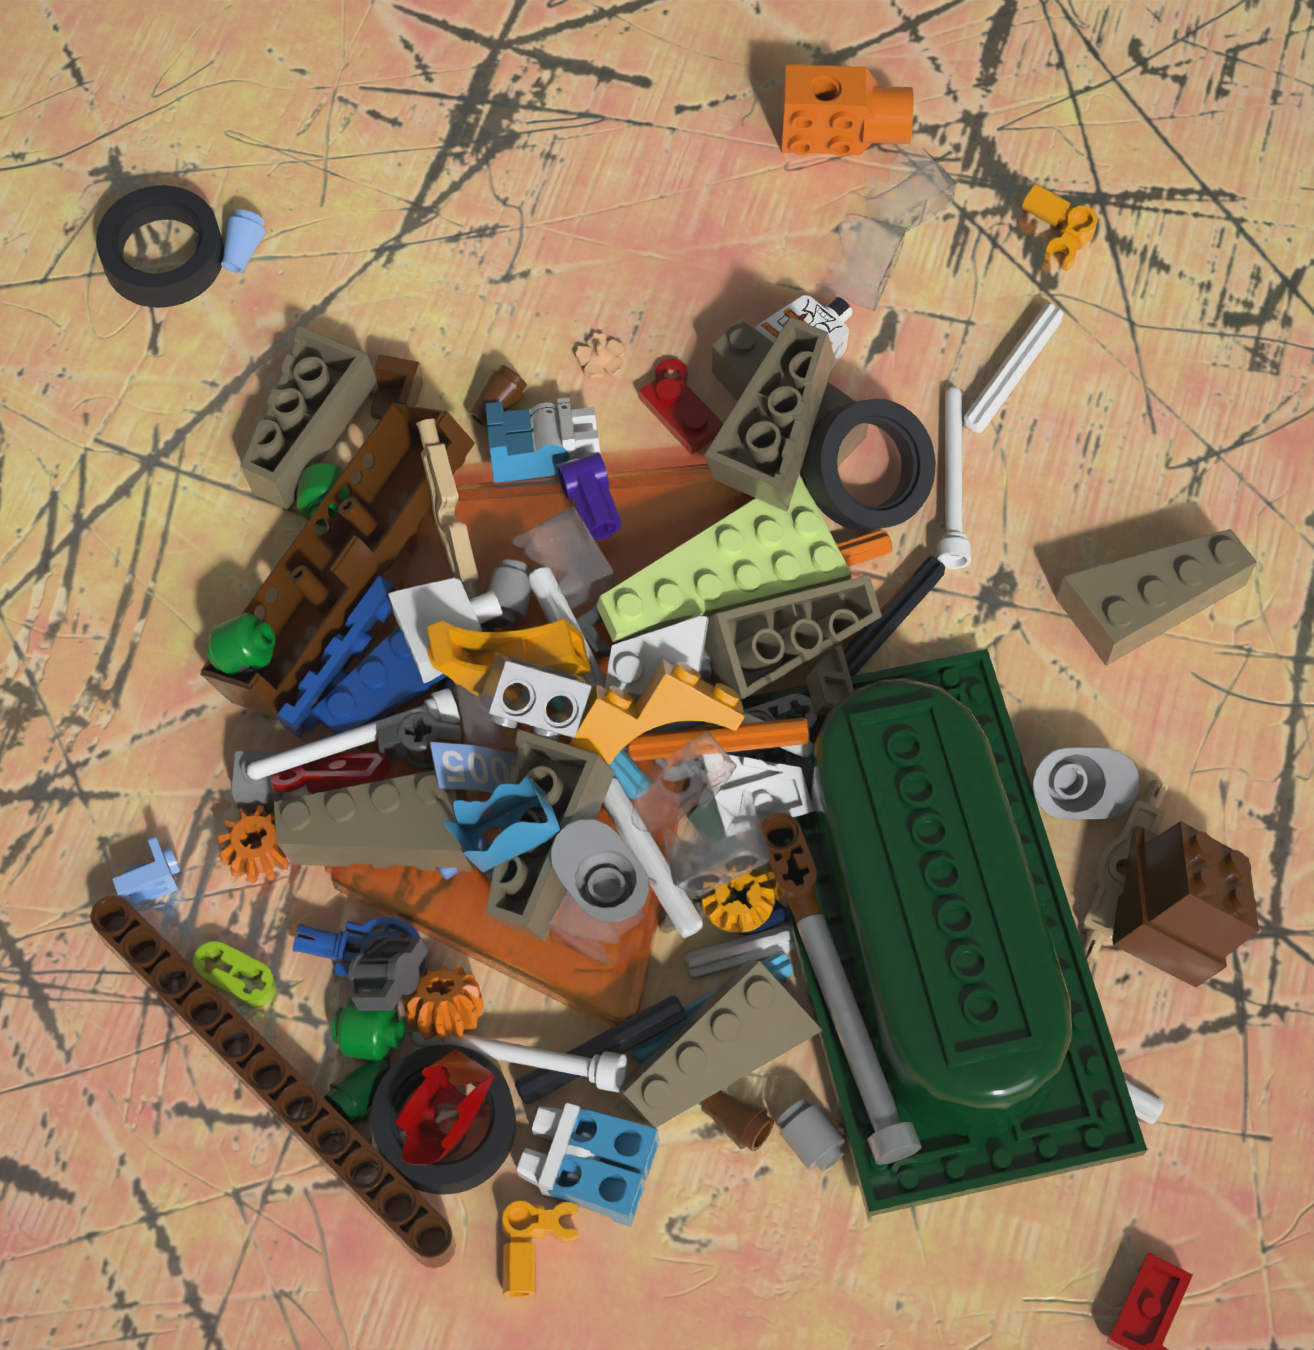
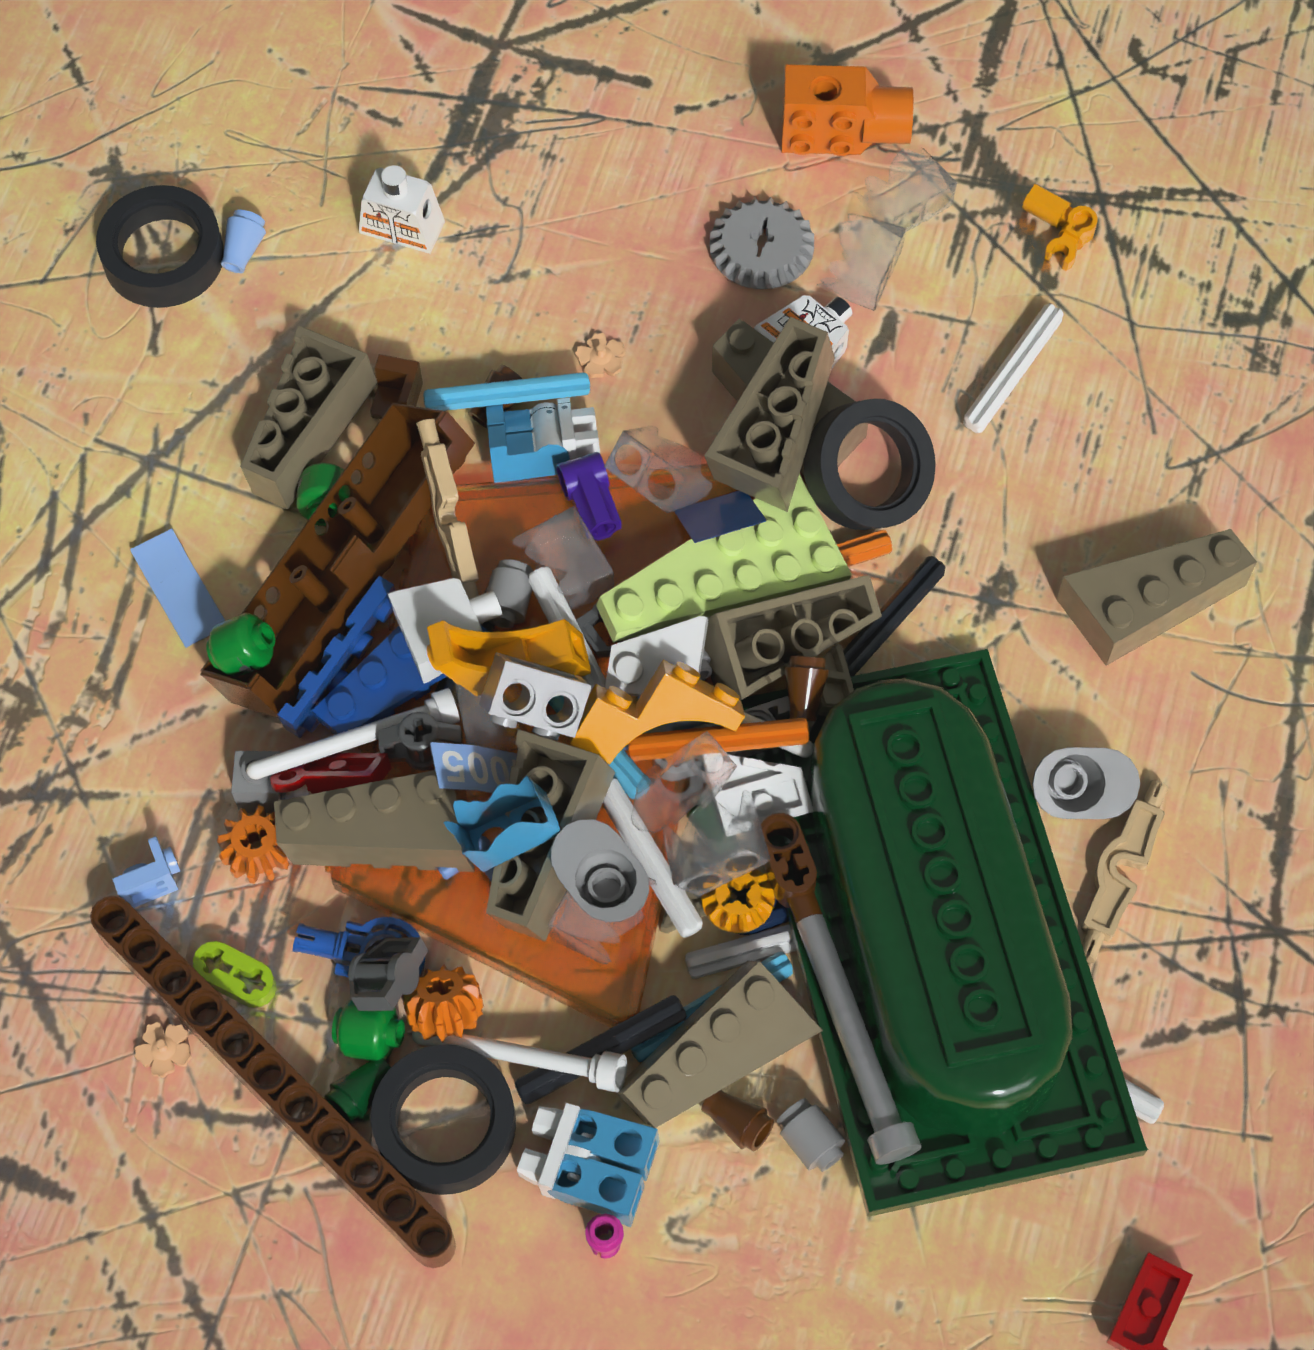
red piece [396,1049,495,1165] -> none
light orange bar [501,1200,578,1298] -> none
red hinge [639,359,724,455] -> none
white piece [937,387,971,569] -> none
reddish brown piece [1112,821,1259,988] -> none
none -> light blue sticker [130,529,225,648]
none -> light nougat plant [134,1022,192,1078]
none -> white torso [359,165,445,254]
none -> medium azure axle [423,372,590,411]
none -> dark pink pin [585,1213,624,1259]
none -> clear piece [604,426,712,513]
none -> blue sticker [674,491,767,543]
none -> light grey gear [710,196,814,289]
none -> reddish brown cone [784,656,829,721]

